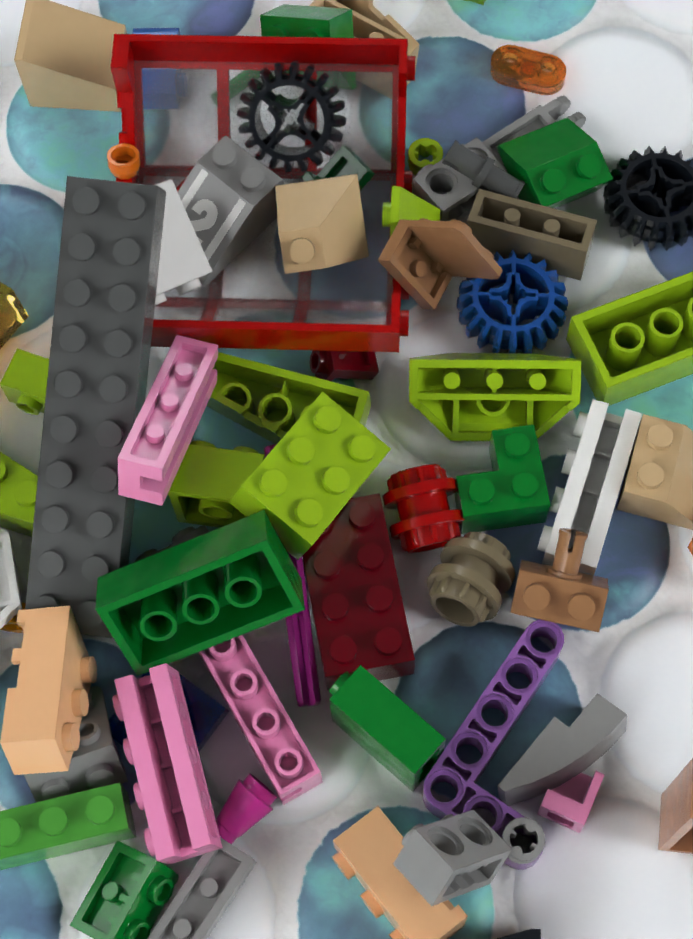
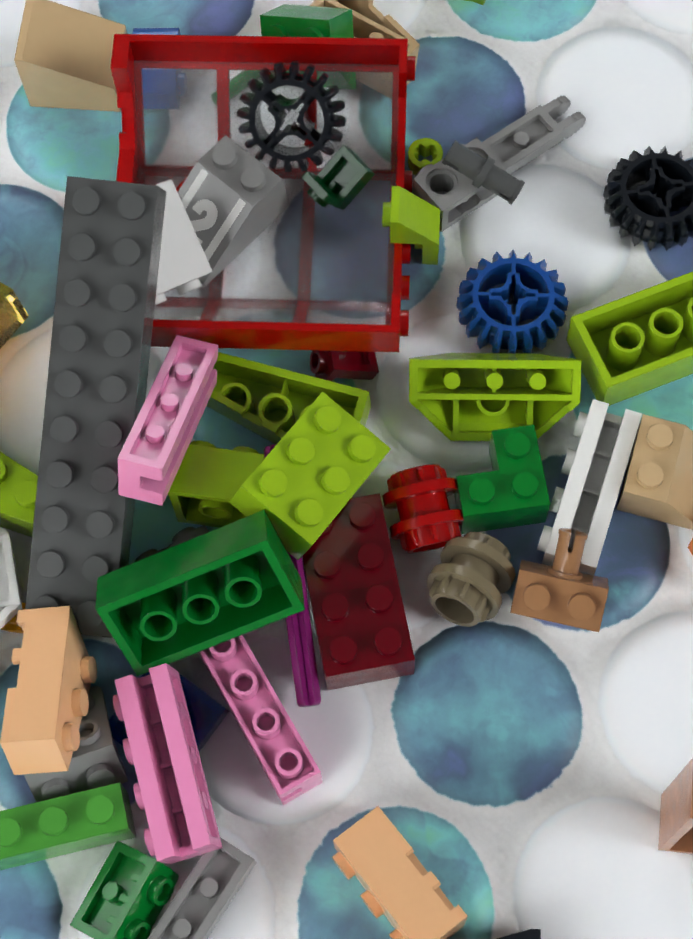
lime brick [0,348,49,415] -> none
orange hinge [107,143,140,180] -> none
dark pink cone [216,773,277,844] -> none
tan slope [275,174,369,274] -> none
green brick [329,665,446,792] -> none
medium nougat bracket [378,218,503,310] -> none
light grey brick [393,810,512,906] -> none
medium lavender beam [423,619,564,870] -> none
dark tan brick [467,189,597,281] -> none
clear orange plate [490,45,566,95] -> none
green slope [496,117,613,209] -> none
light grey slope [497,693,627,806] -> none
light grey bush [501,817,545,864] -> none
bright pink panel [537,771,605,833] -> none

